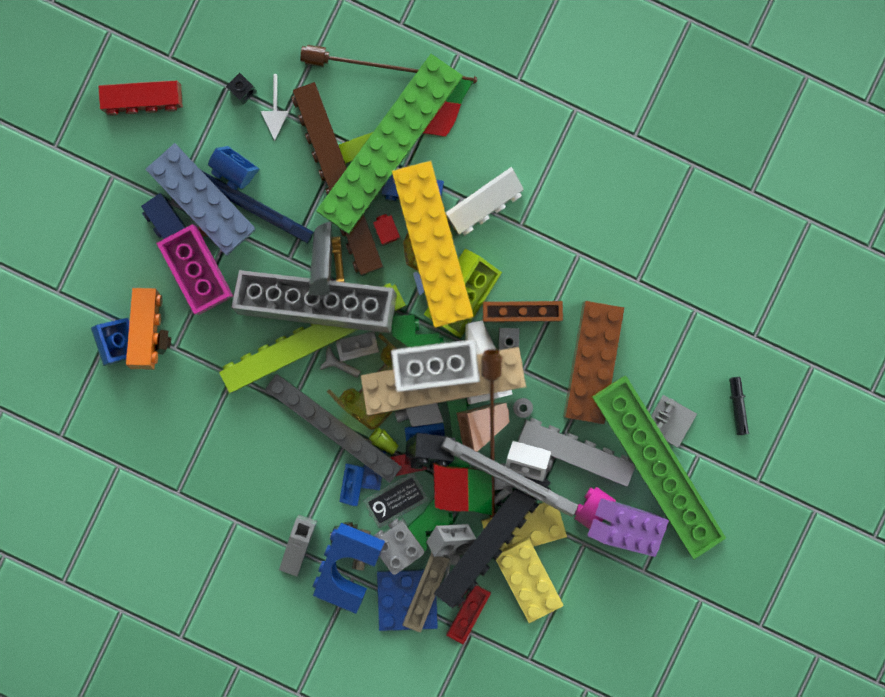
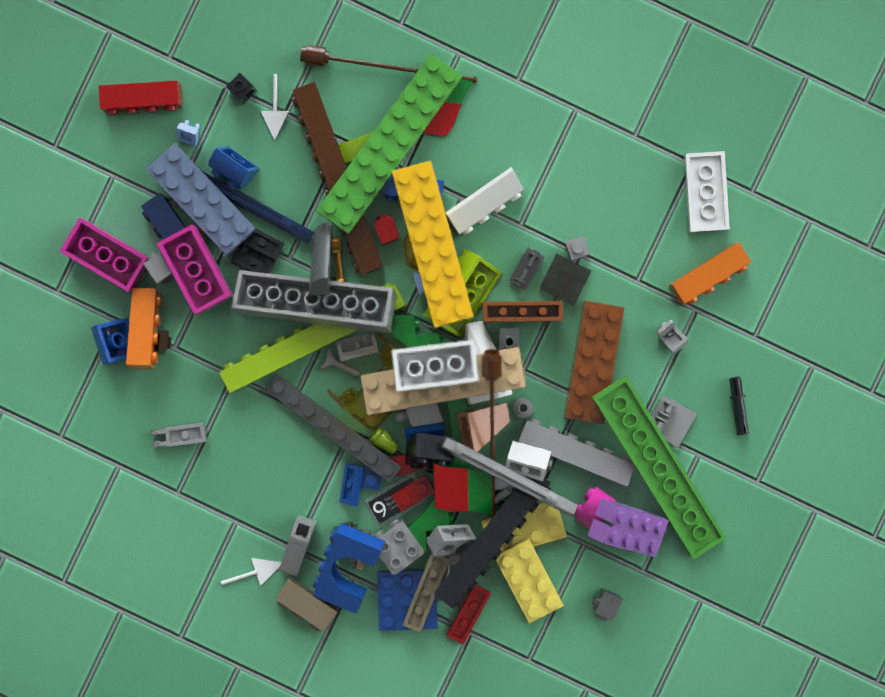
none -> dark pink brick [59,217,148,292]
none -> light grey brick [144,252,175,286]
none -> light grey hinge [150,422,207,447]
none -> light blue tile [177,120,199,147]
none -> white piece [221,558,281,586]
none -> black slope [231,229,284,274]
none -> dark tan brick [275,576,339,632]
none -> red plate [391,474,434,512]
none -> dark grey hinge [509,247,544,291]
none -> clear smoke plate [539,253,591,306]
none -> light grey plate [565,235,590,261]
none -> flat silver brick [592,588,623,621]
none -> light grey bracket [657,320,689,354]
none -> orange brick [669,242,751,306]
none -> white plate [684,151,730,233]

